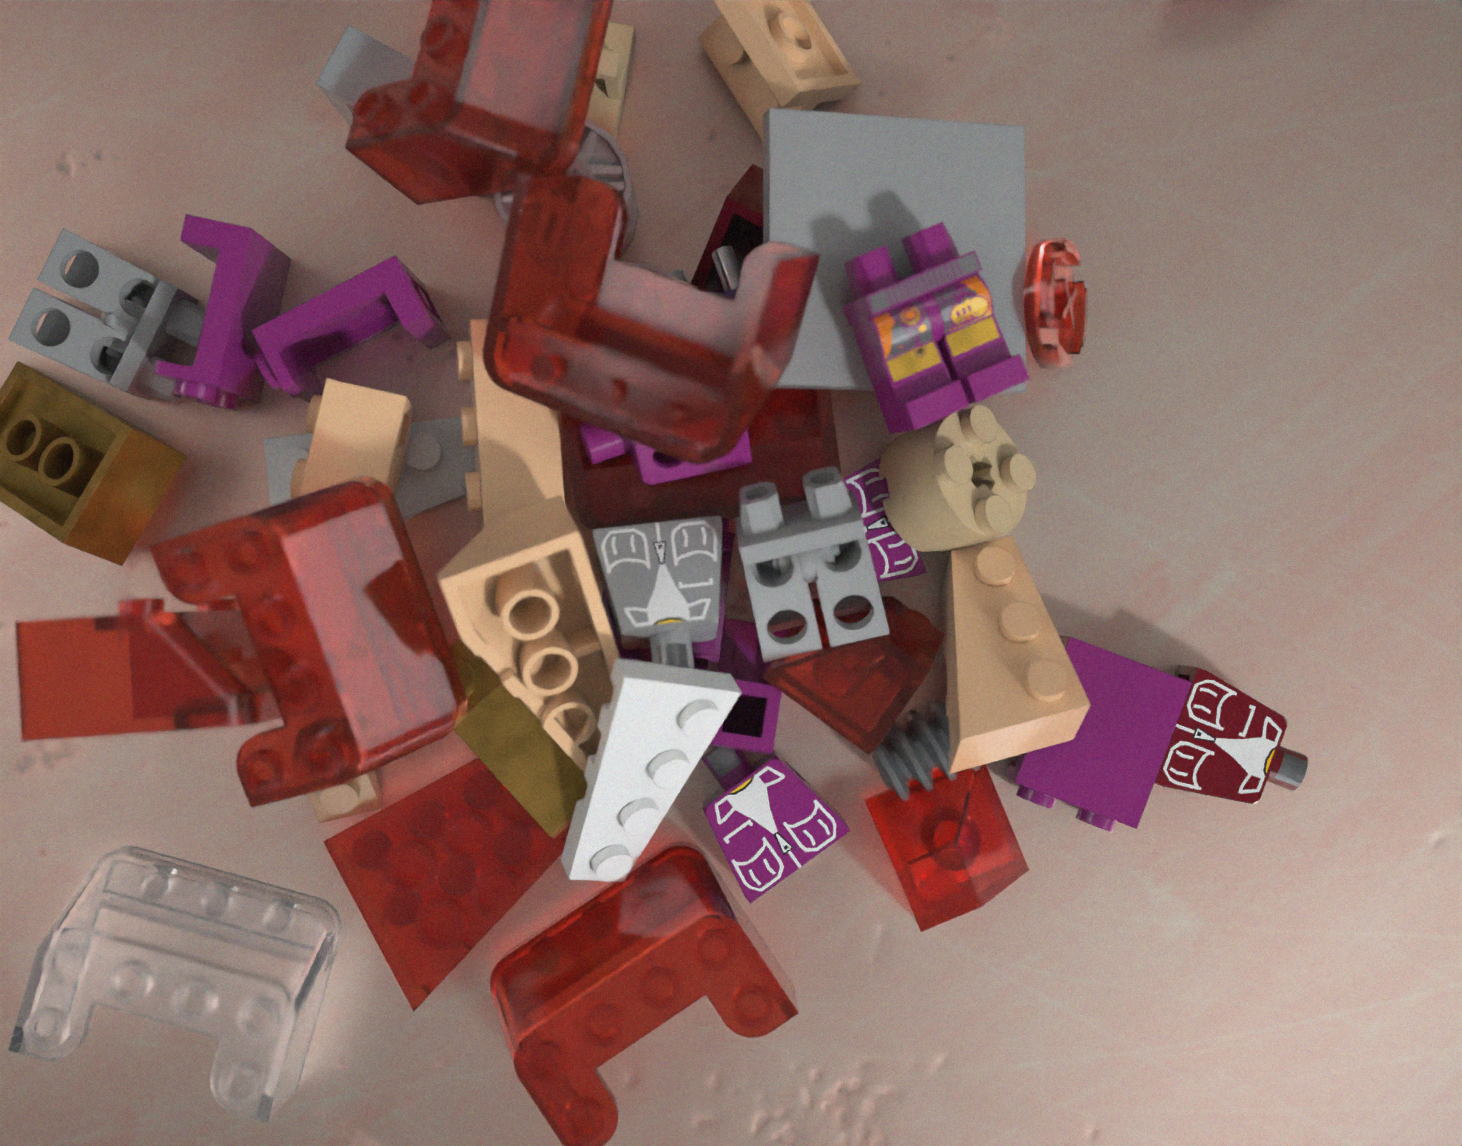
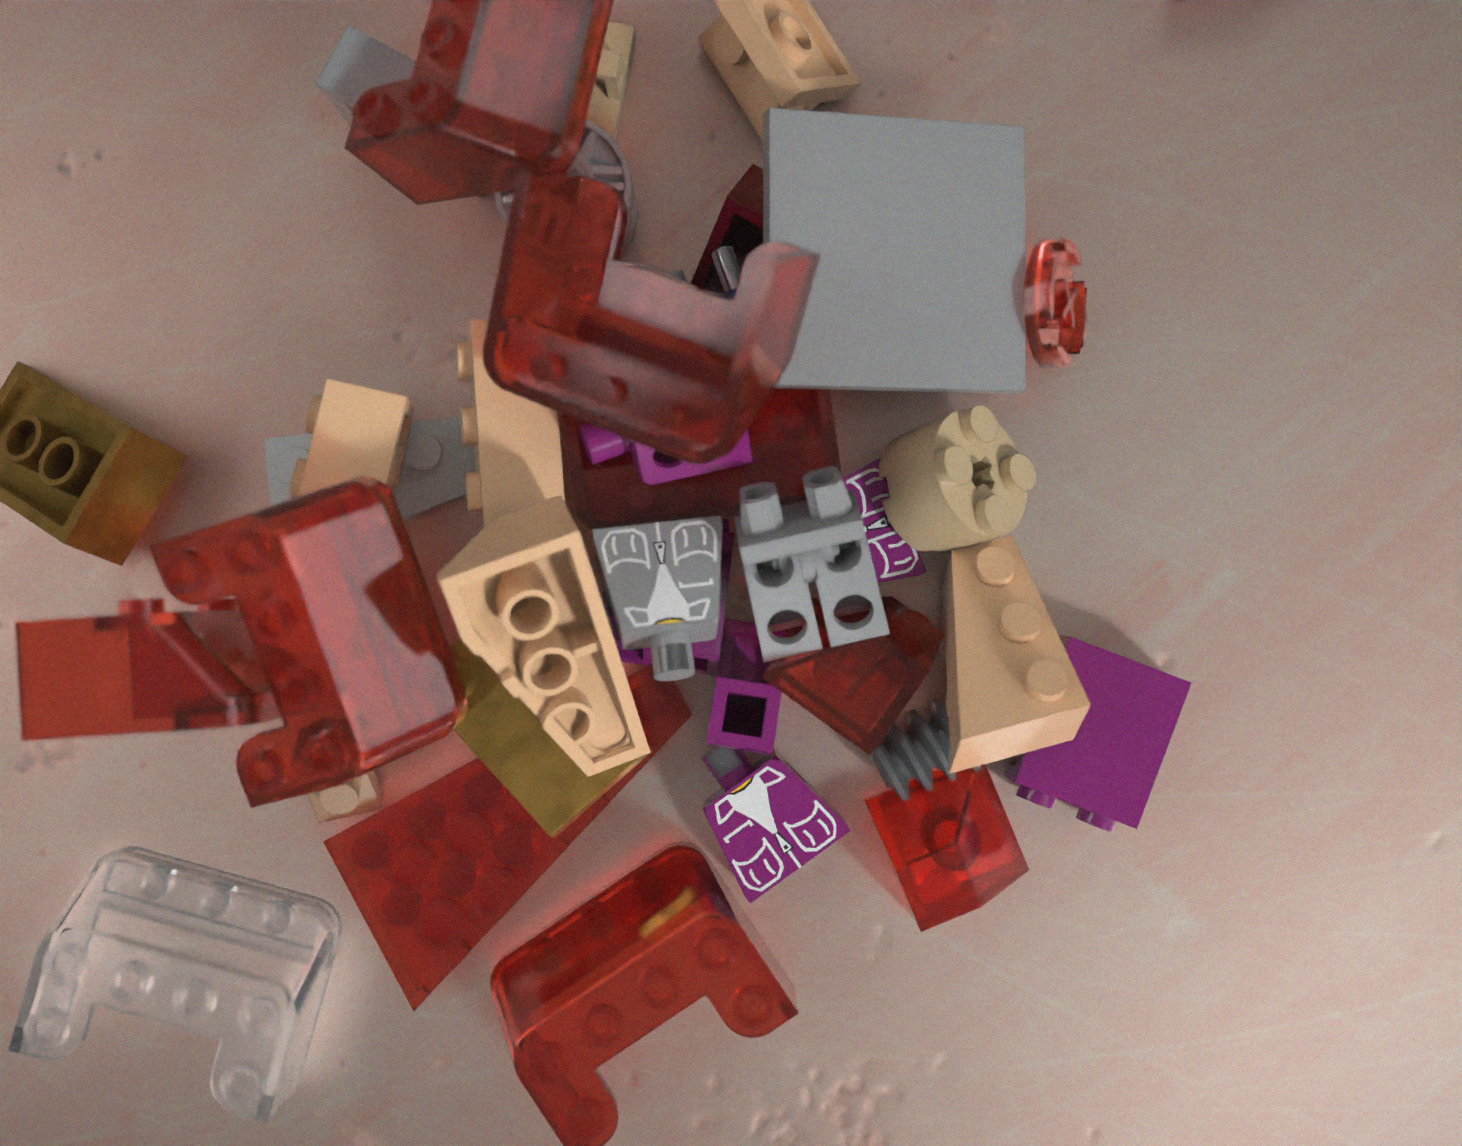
light grey hips [8,228,206,404] -> none
magenta panel [153,214,292,411] -> none
magenta panel [251,255,452,403] -> none
white wing [561,658,741,882] -> none
magenta hips [842,222,1030,434] -> none
dark red torso [1154,665,1308,804] -> none

